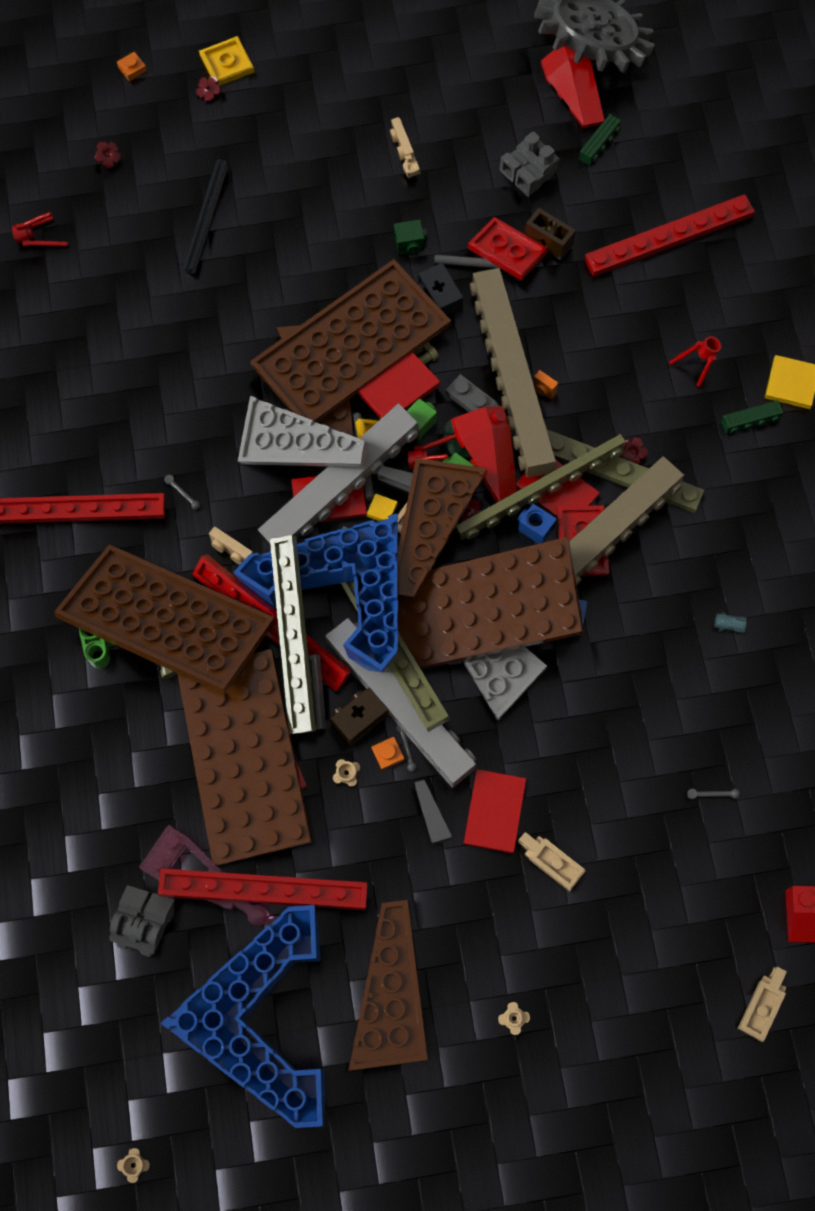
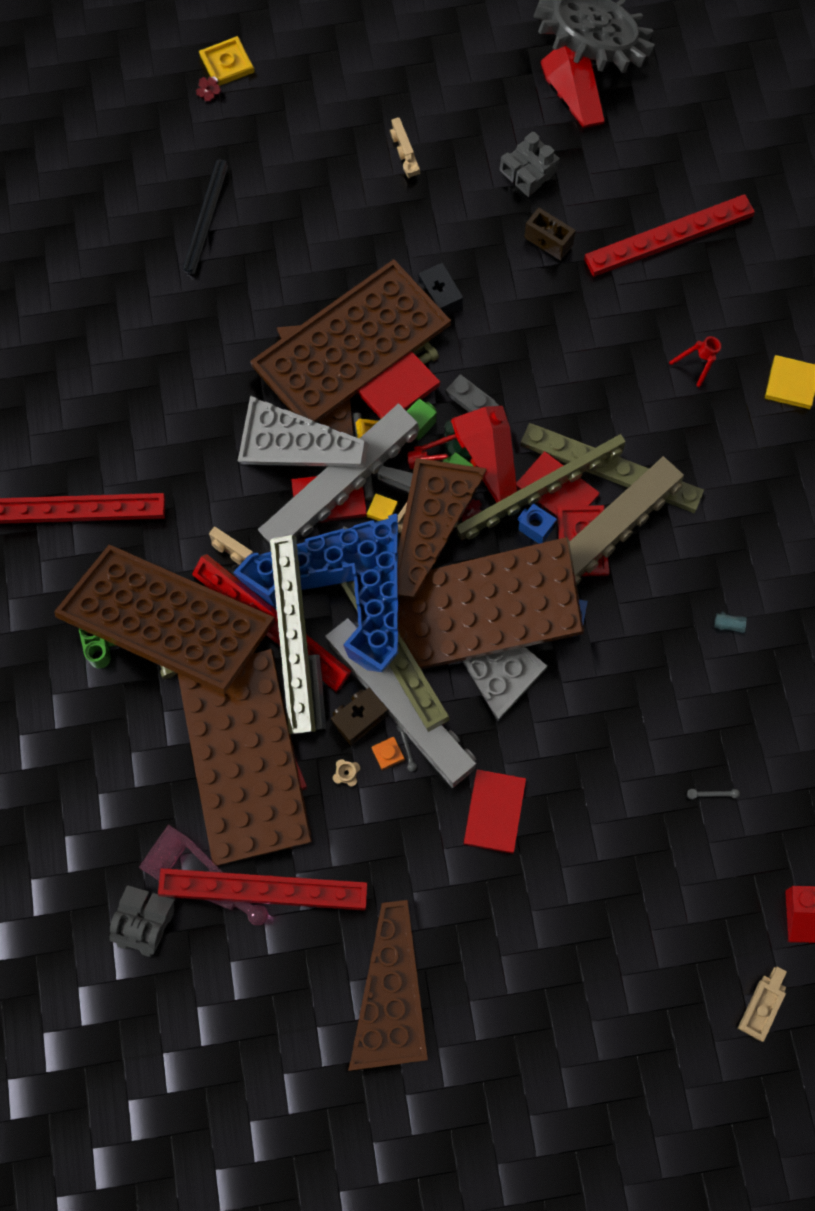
red plant [12,212,69,247] -> none
dark red plant [94,141,121,169] -> none
orange plate [117,52,147,81] -> none
tan plate [117,1148,150,1183] -> none
blue wedge [160,905,326,1128] -> none
dark grey hinge [164,475,200,510] -> none
dark green brick [394,220,428,255] -> none
dark grey piece [415,780,452,845] -> none
dark grey bar [434,255,501,269] -> none
red tile [468,217,548,281] -> none
dark tan brick [470,268,556,478] -> none
tan plate [498,1002,530,1035] -> none
tan hinge [518,832,586,892] -> none
orange plate [533,370,558,399] -> none
dark green piece [579,114,621,166] -> none
dark red plant [620,437,648,464] -> none
dark green piece [721,400,783,434] -> none

